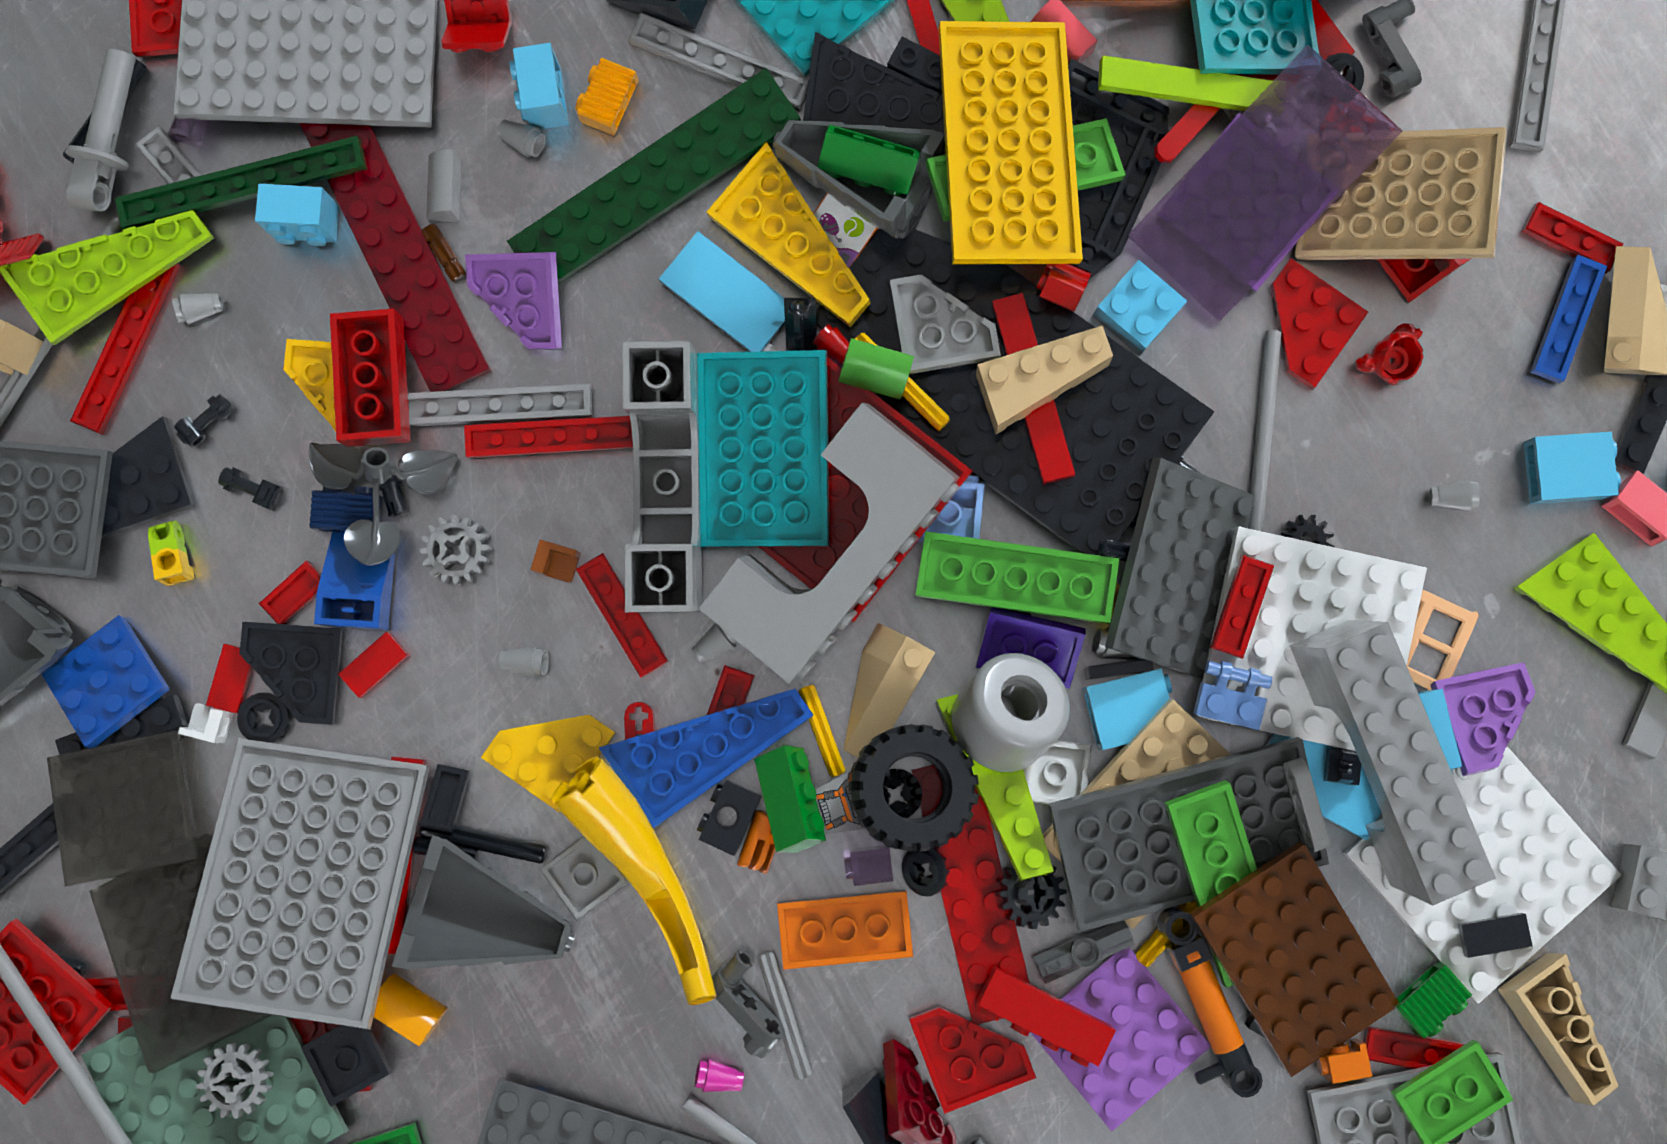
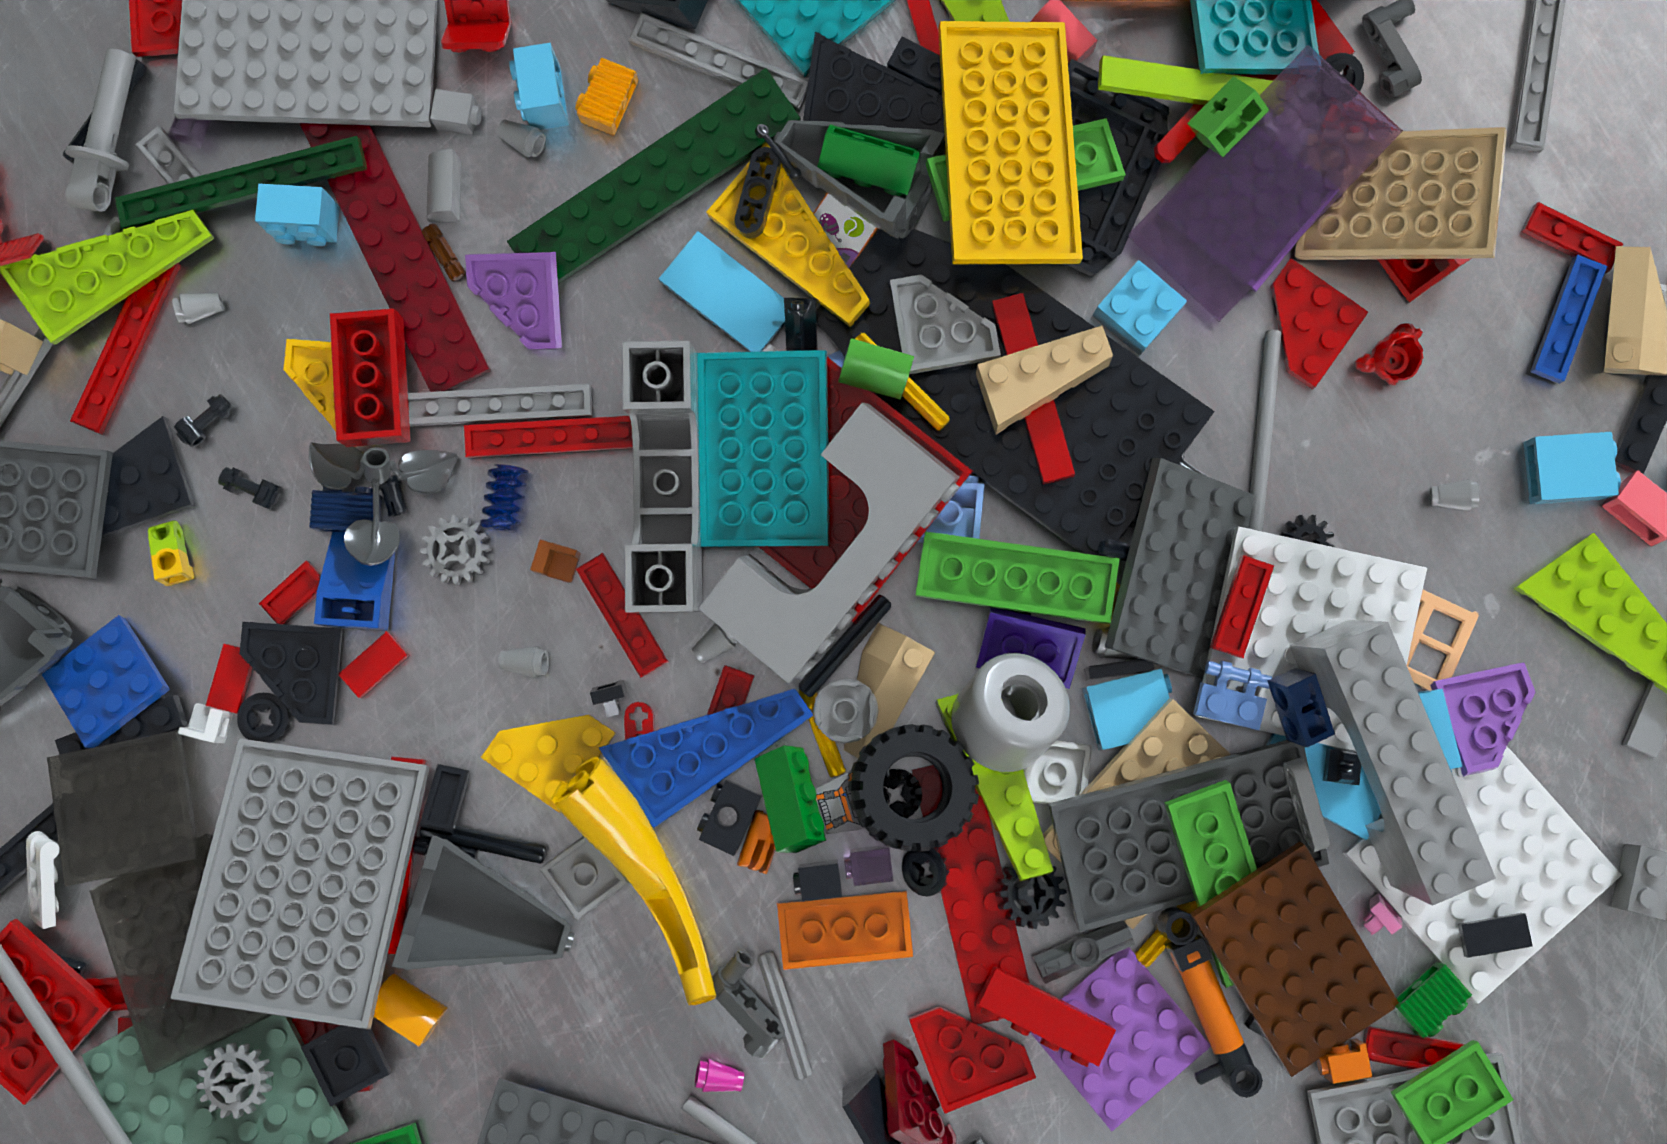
red cone [813,324,849,365] -> none
red brick [1036,264,1091,312] -> none
tan wedge [1498,953,1619,1106] -> none
none -> white plate [26,831,60,929]
none -> light grey brick [430,89,481,135]
none -> clear blue piece [480,464,529,533]
none -> black tile [590,680,627,718]
none -> black beam [735,147,781,238]
none -> black hinge [755,124,801,180]
none -> black brick [793,859,842,902]
none -> black axle [799,595,891,697]
none -> light grey tile [813,678,879,743]
none -> bright green brick [1187,76,1269,157]
none -> dark blue brick [1268,668,1335,747]
none -> bright pink tile [1363,893,1402,935]

